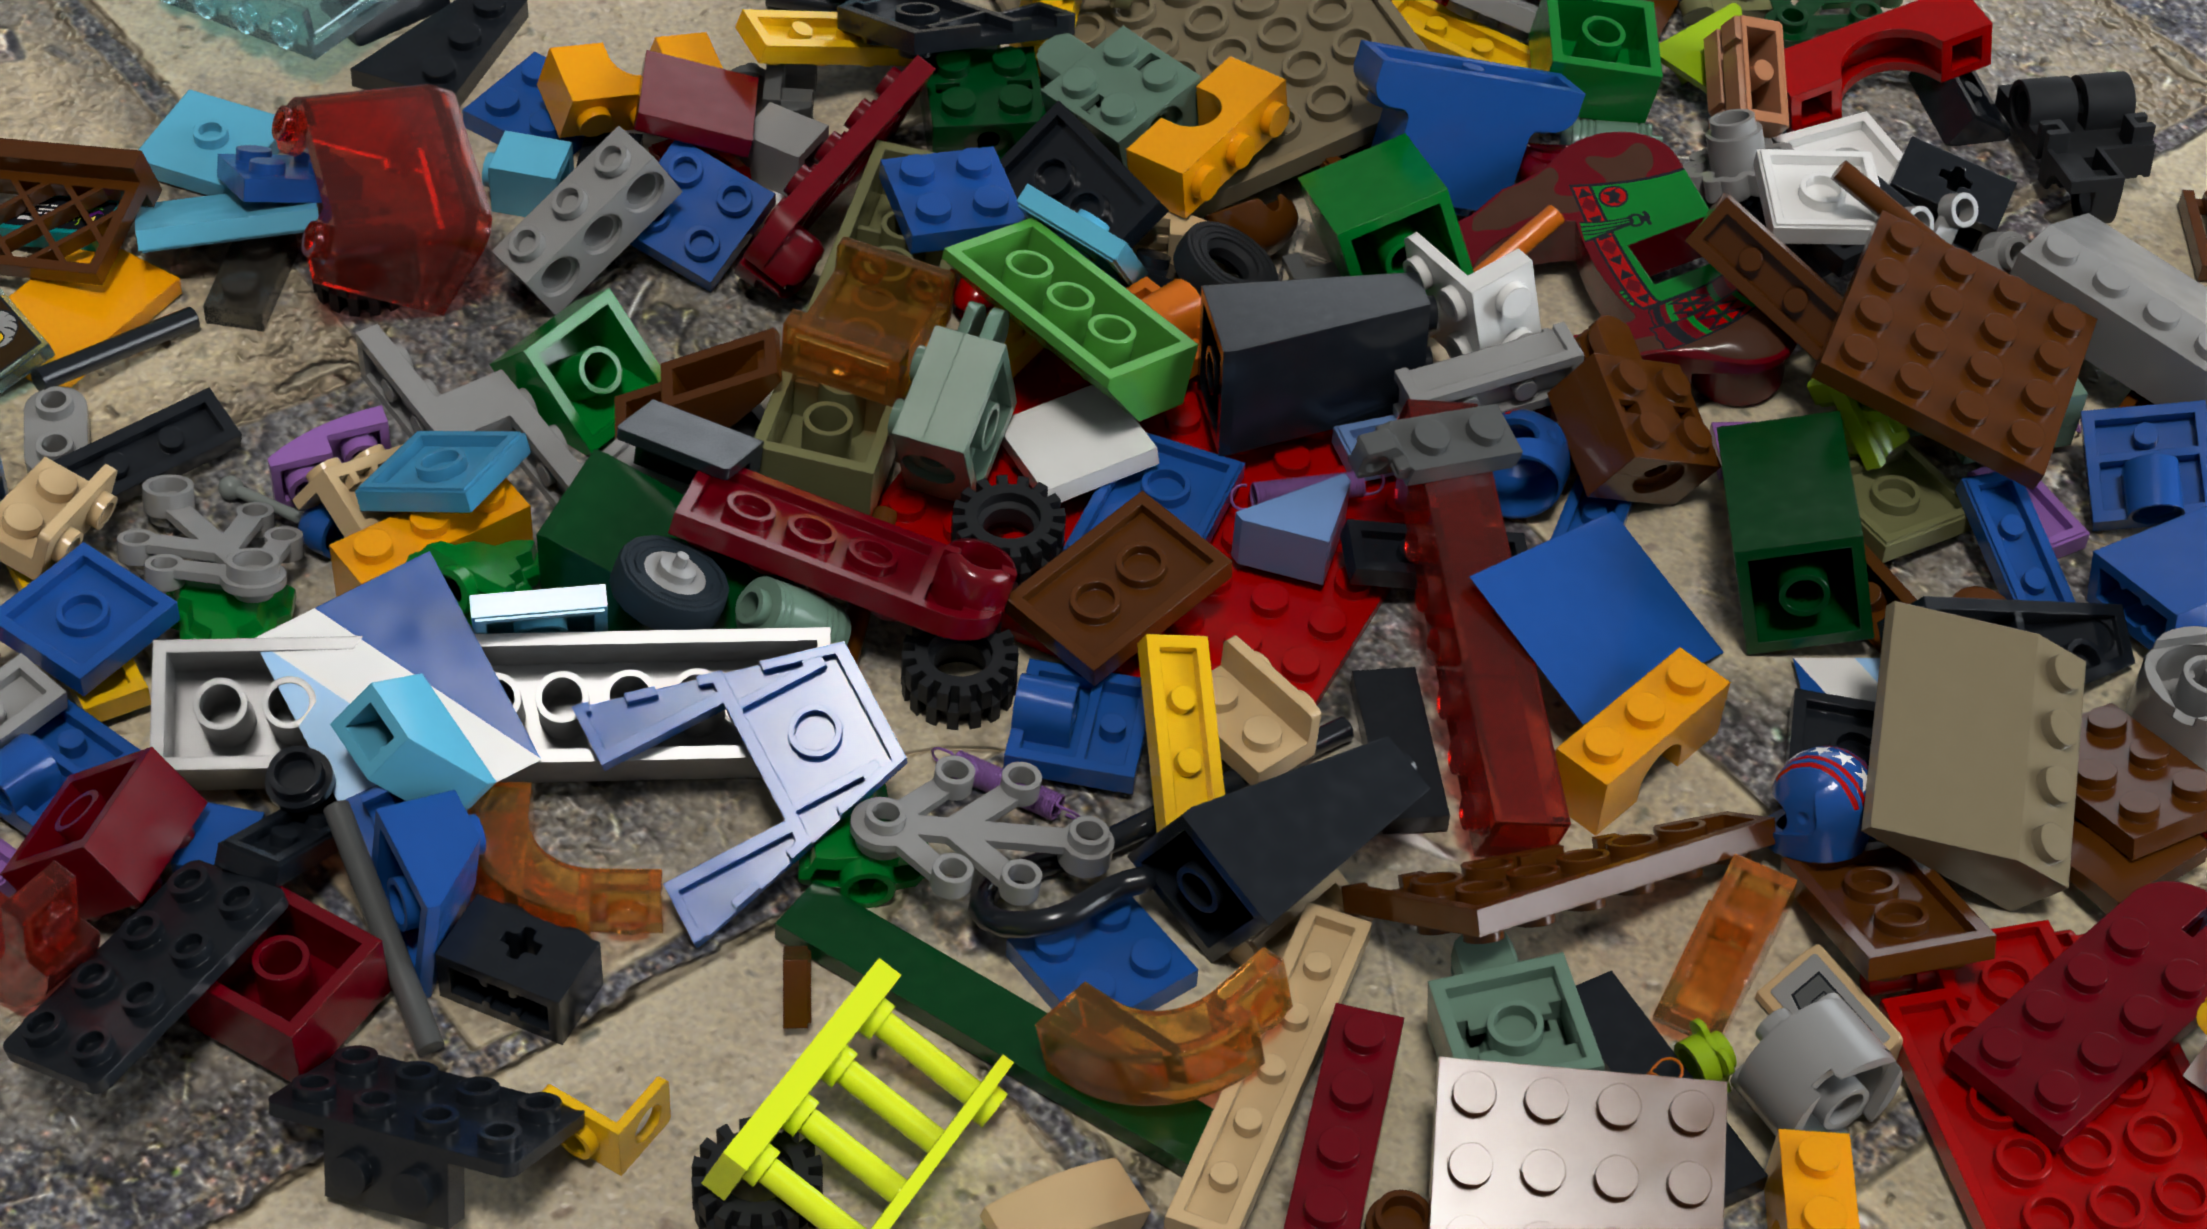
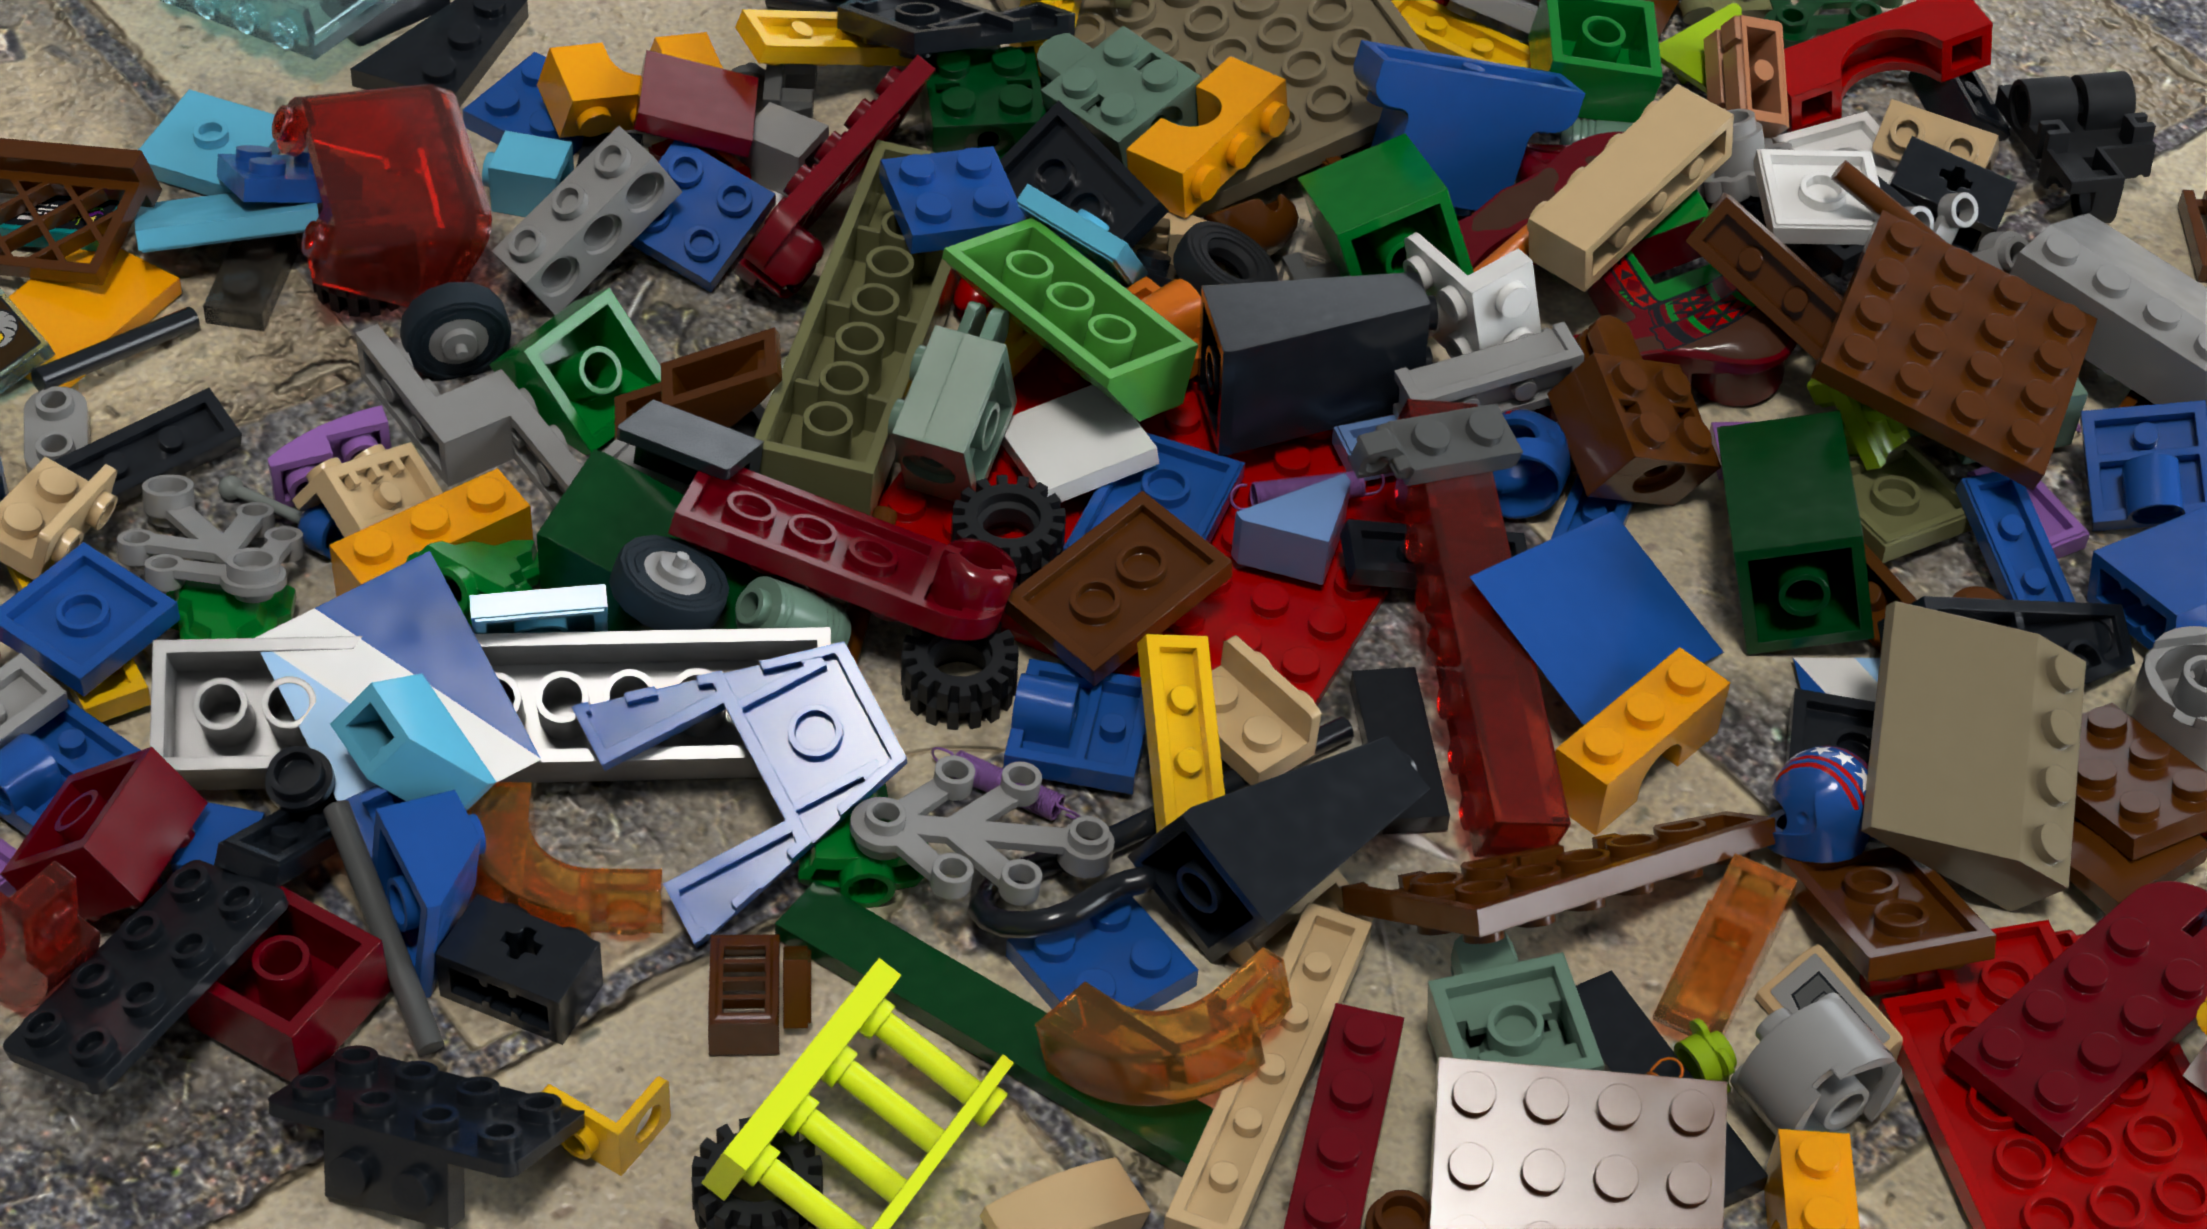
dark azure tile [355,431,531,513] -> none
clear orange panel [781,237,955,407] -> none
none -> black wheel [400,282,511,381]
none -> reddish brown slope [708,934,780,1055]
none -> tan brick [1527,84,1734,292]
none -> tan bracket [1872,99,1999,171]

